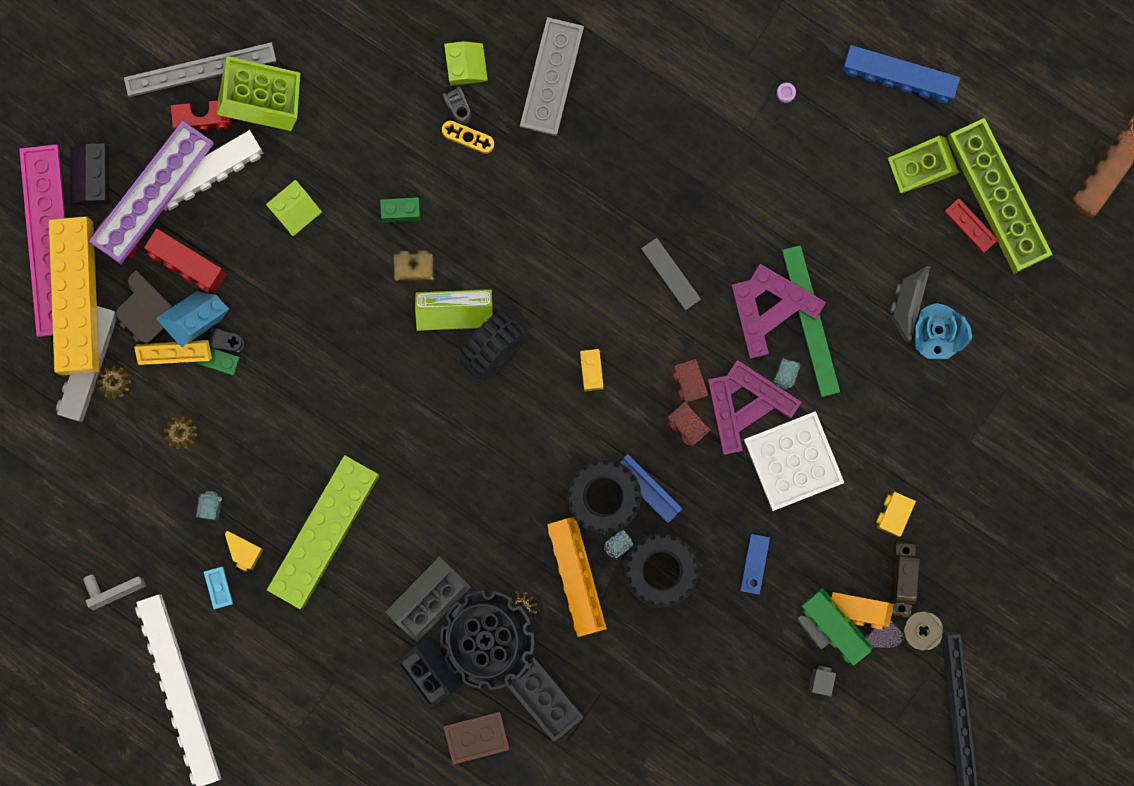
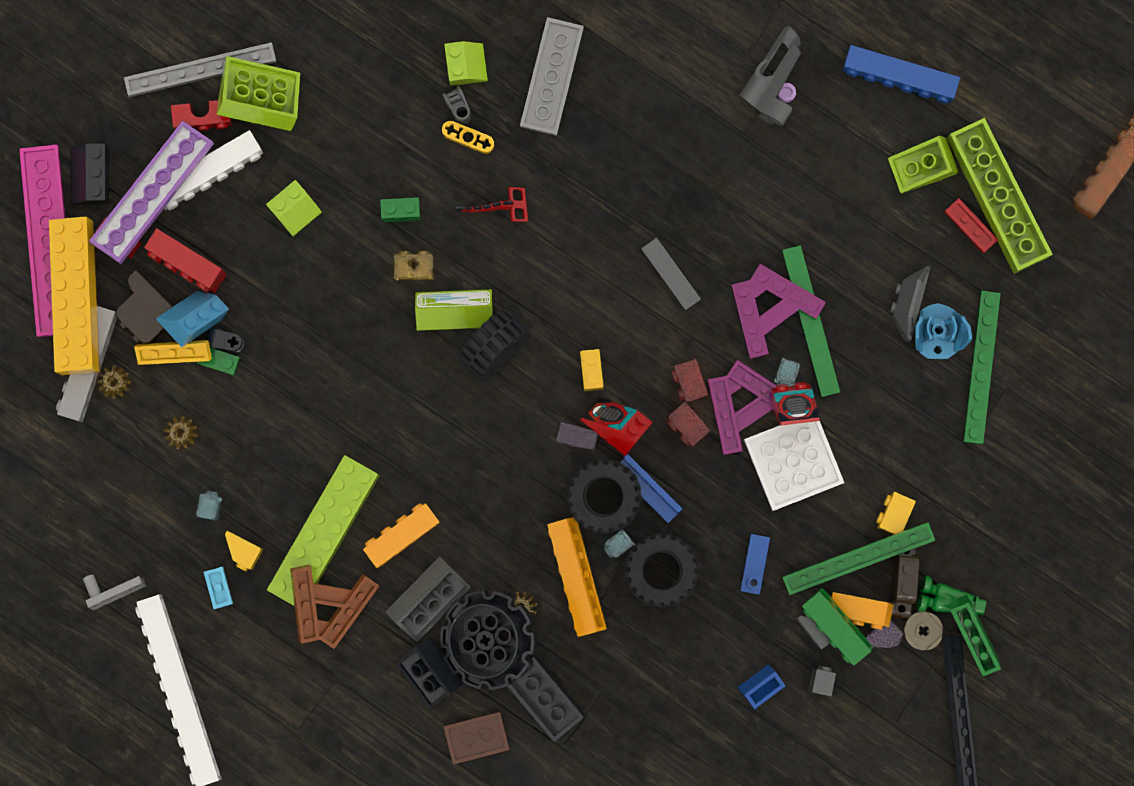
none -> dark orange plate [290,564,379,649]
none -> light orange brick [363,503,440,568]
none -> red piece [454,187,528,222]
none -> clear purple brick [556,422,598,452]
none -> red slope [580,398,652,456]
none -> blue brick [738,664,785,709]
none -> dark grey panel [739,26,801,126]
none -> slope [771,382,820,426]
none -> green plate [783,522,935,595]
none -> green piece [917,576,986,615]
none -> green brick [949,595,1001,676]
none -> green plate [963,291,1001,445]

